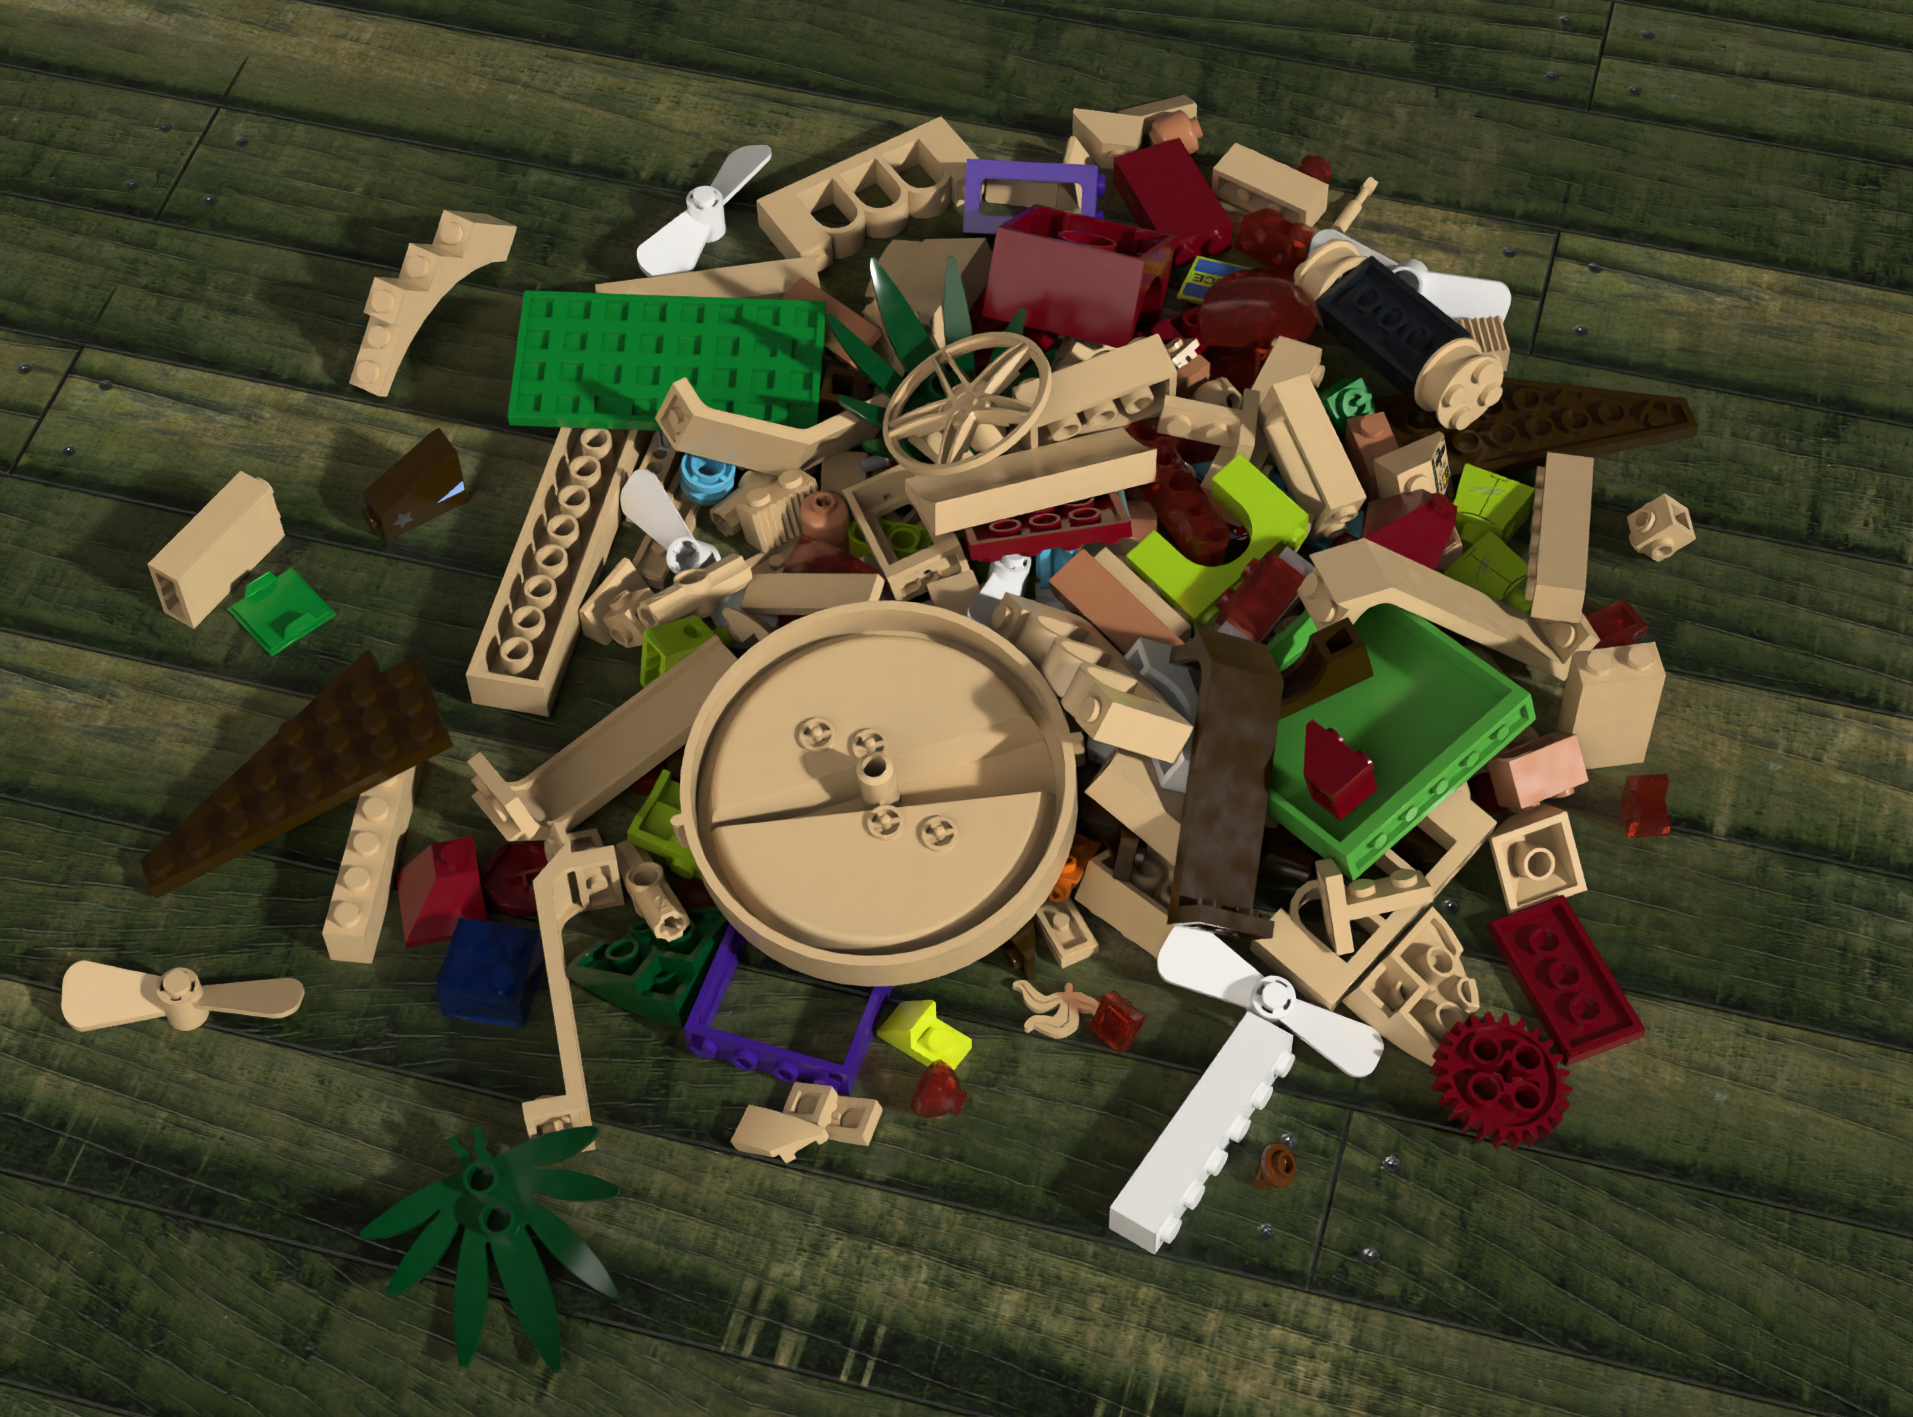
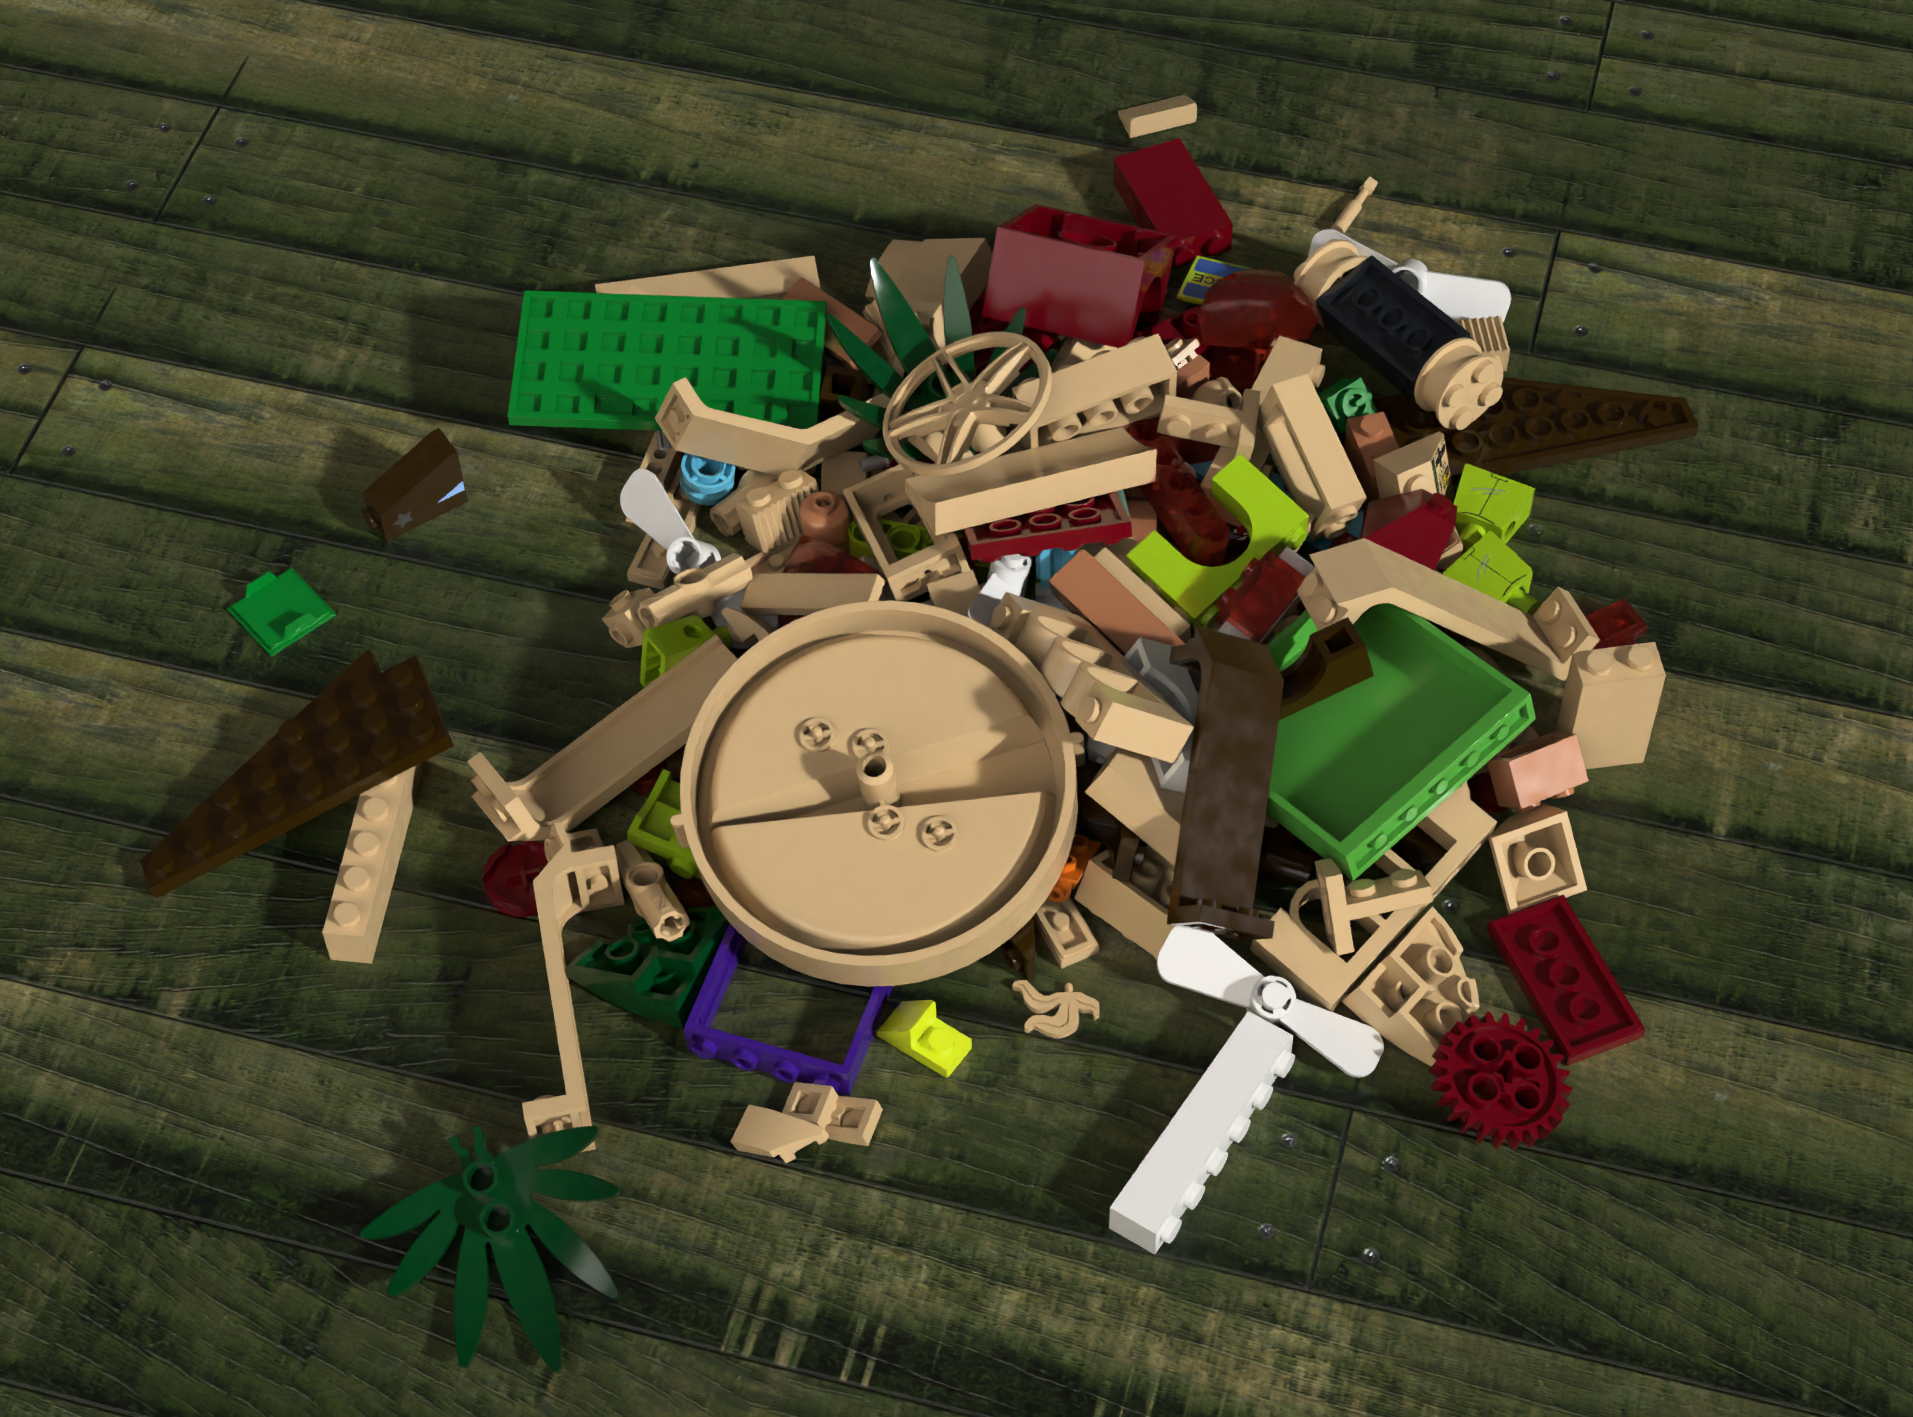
tan piece [61,960,305,1032] -> none
tan brick [148,471,285,629] -> none
tan arch [349,210,517,397] -> none
dark red slope [396,836,490,948] -> none
clear blue brick [435,917,545,1029] -> none
tan brick [466,427,653,717] -> none
tan slope [579,557,648,645] -> none
white piece [637,145,772,277] -> none
tan fence [756,116,987,272] -> none
clear red brick [910,1059,967,1118] -> none
dark purple piece [963,159,1106,235] -> none
tan slope [985,179,1058,208] -> none
tan slope [1057,136,1095,214] -> none
tan slope [1072,108,1144,169] -> none
clear red tile [1088,990,1148,1054] -> none
nougat head [1147,110,1203,155] -> none
tan brick [1212,143,1329,236] -> none
clear red bracket [1234,208,1315,277] -> none
reddish brown plate [1252,1143,1296,1190] -> none
clear red plate [1298,155,1332,184] -> none
dark red slope [1303,719,1378,821] -> none
tan brick [1524,452,1594,624] -> none
clear red panel [1620,774,1671,838] -> none
tan brick [1627,493,1696,562] -> none

